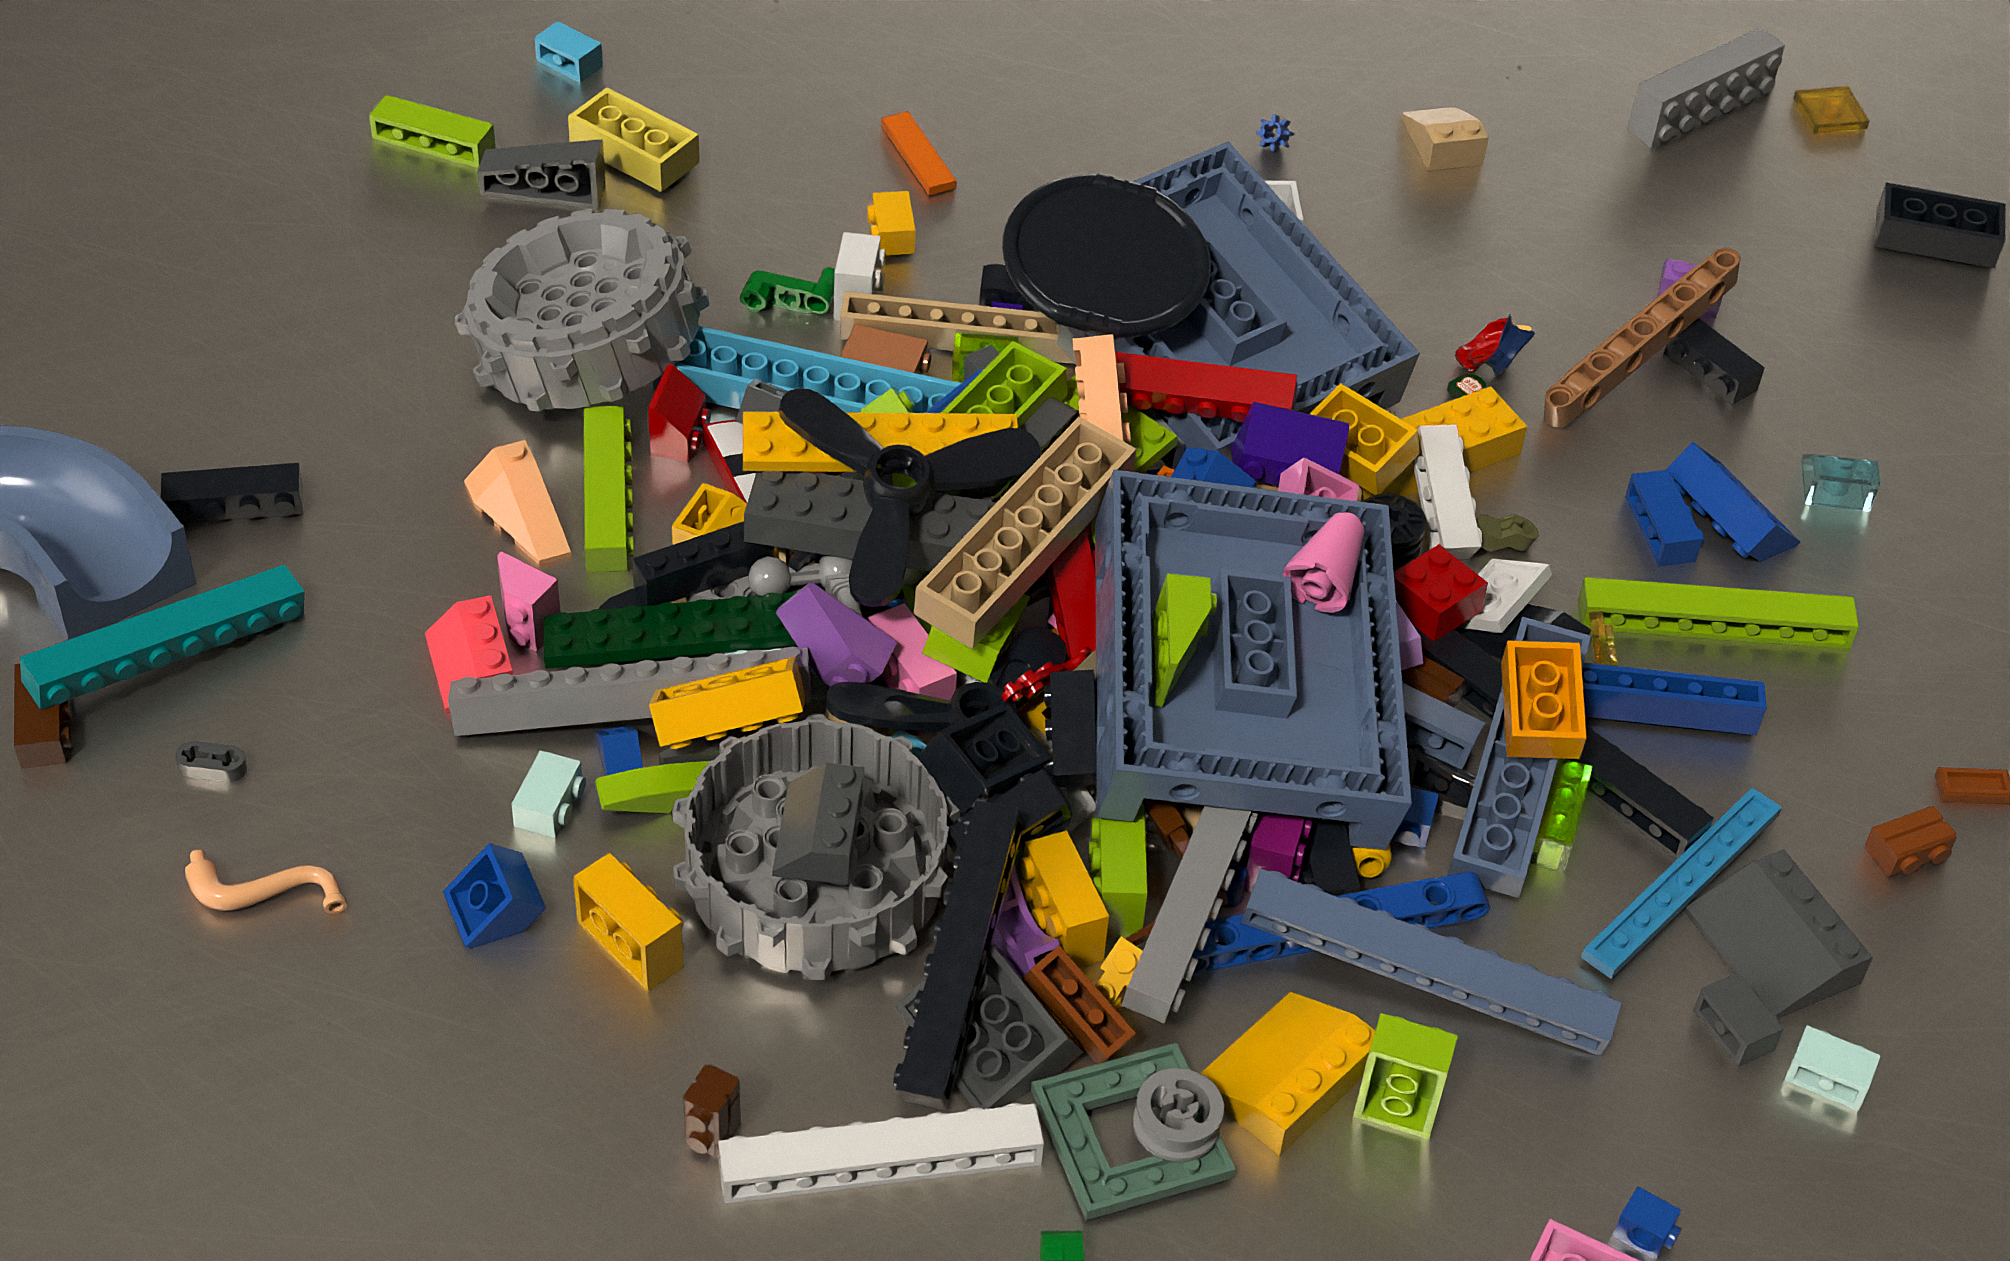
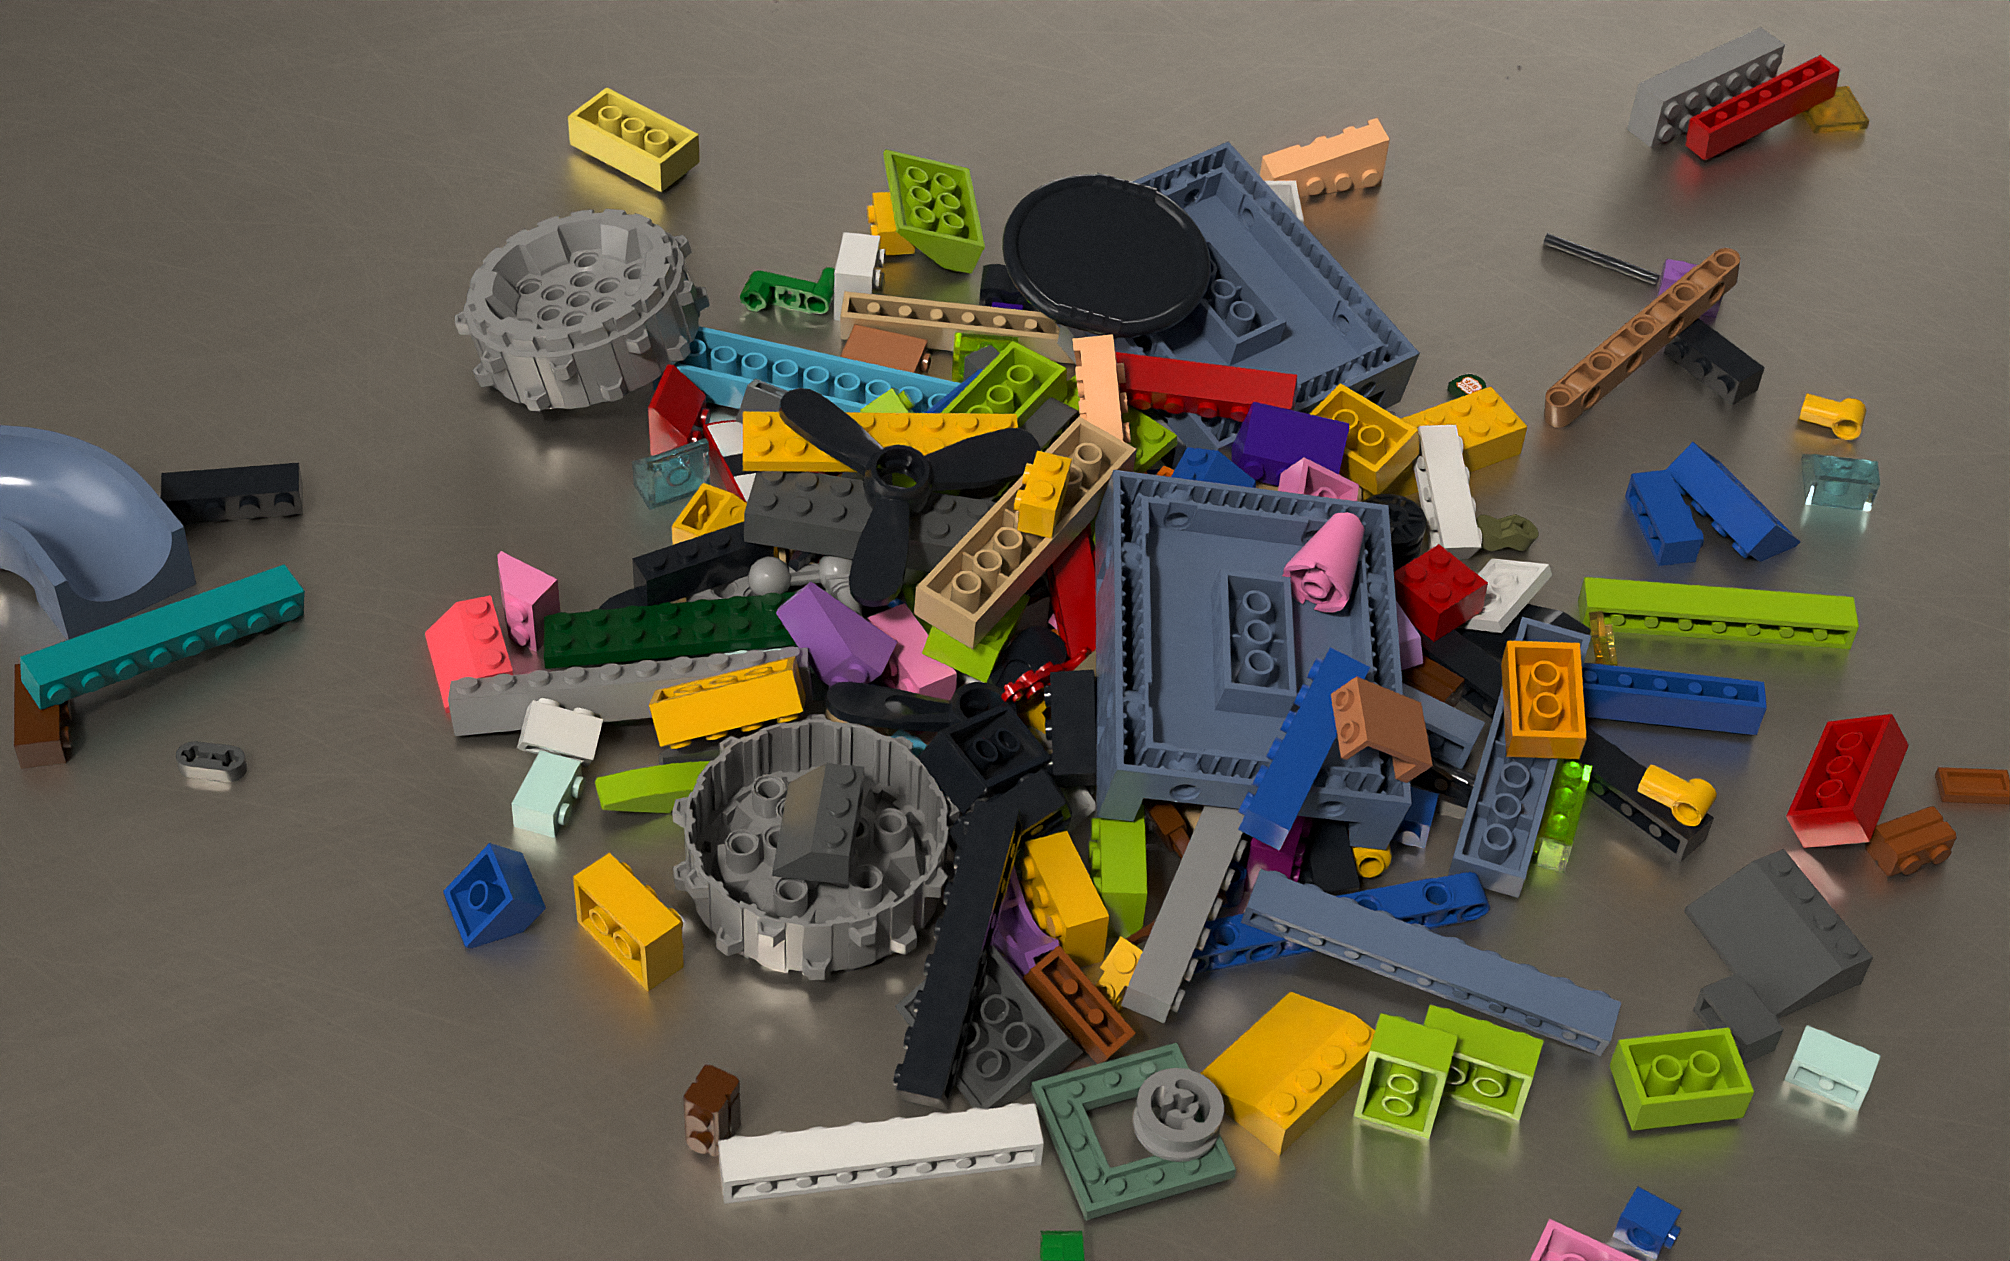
light nougat animal [185,850,347,914] -> none
lime brick [369,95,496,168] -> none
light nougat wedge [464,440,572,565] -> none
dark grey wedge [477,139,606,209] -> none
medium azure brick [535,21,603,83] -> none
lime brick [584,406,634,572] -> none
blue slope [595,725,643,776] -> none
orange tile [881,111,956,195] -> none
lime slope [1152,573,1217,707] -> none
blue gear [1256,114,1295,152] -> none
tan slope [1401,107,1489,171] -> none
piece [1455,314,1535,377] -> none
dark azure plate [1581,787,1782,979] -> none
black brick [1875,182,2005,268] -> none
none -> white brick [517,698,603,768]
none -> clear light blue slope [632,438,710,510]
none -> lime slope [883,149,985,274]
none -> yellow brick [1014,451,1072,539]
none -> blue brick [1238,647,1370,850]
none -> light nougat wedge [1260,118,1390,197]
none -> nougat panel [1331,676,1433,783]
none -> lime brick [1423,1004,1544,1120]
none -> black bar [1543,233,1660,286]
none -> lime brick [1609,1027,1754,1131]
none -> yellow piece [1637,764,1717,826]
none -> red brick [1685,55,1840,161]
none -> red brick [1786,714,1909,848]
none -> yellow piece [1798,393,1866,440]

